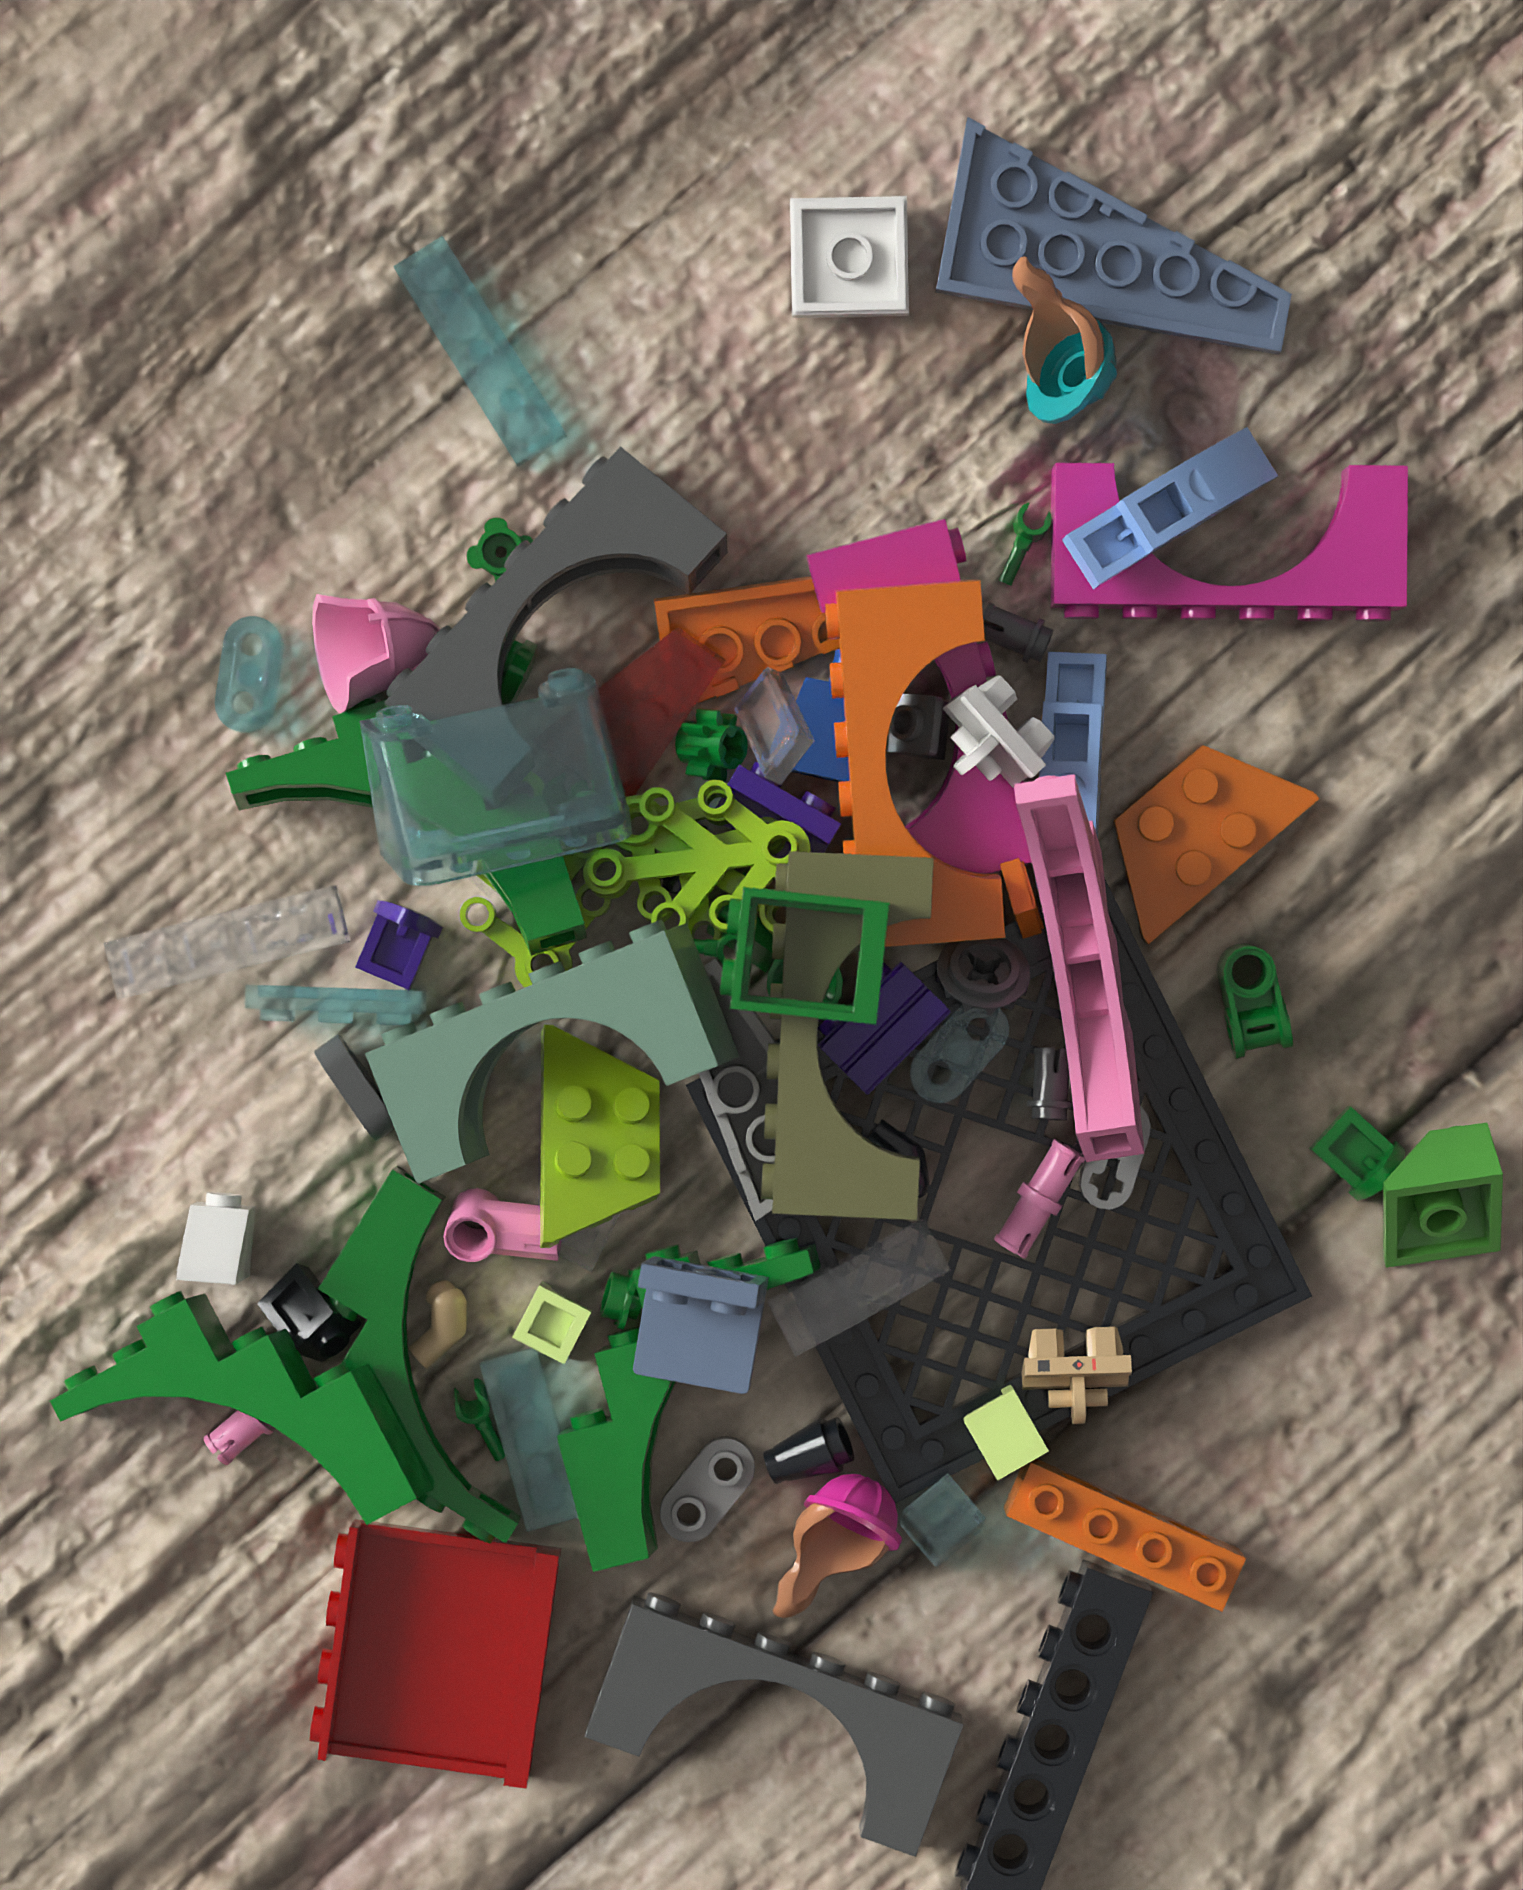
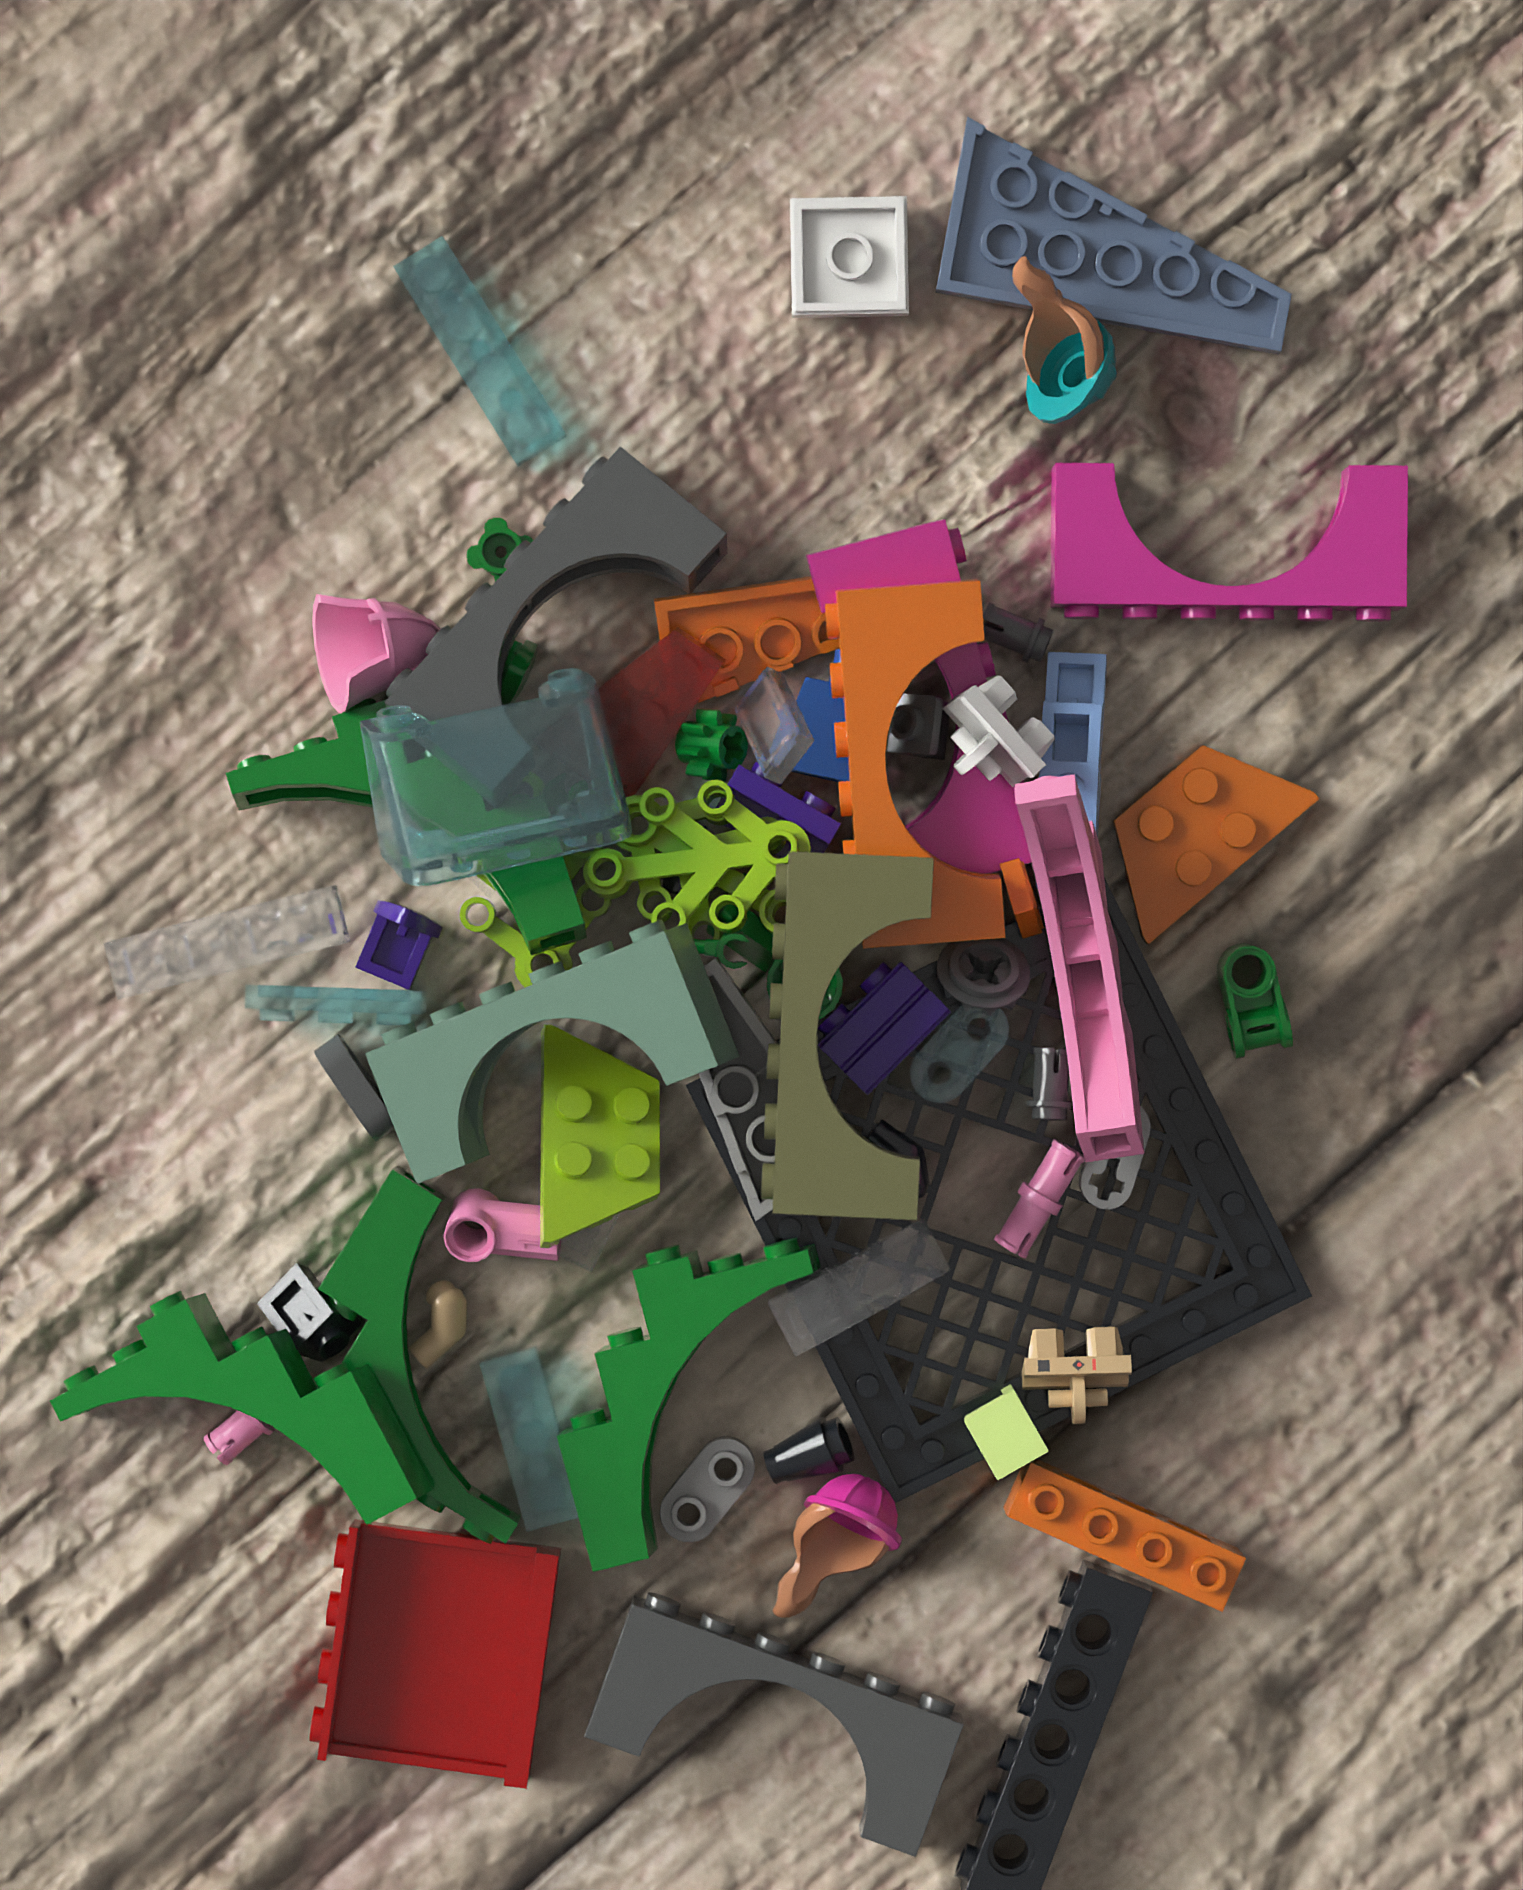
white slope [176,1192,256,1285] -> none
clear light blue plate [215,616,284,733] -> none
green hand [453,1378,507,1461] -> none
yellowish green panel [512,1281,592,1365] -> none
green plate [600,1269,641,1330] -> none
sand blue bracket [633,1256,769,1394] -> none
green window [720,887,889,1024] -> none
clear light blue panel [899,1473,986,1568] -> none
green hand [999,503,1052,586] -> none
light blue slope [1062,427,1278,589] -> none
green tile [1309,1106,1405,1201] -> none
bright green slope [1383,1122,1503,1268] -> none

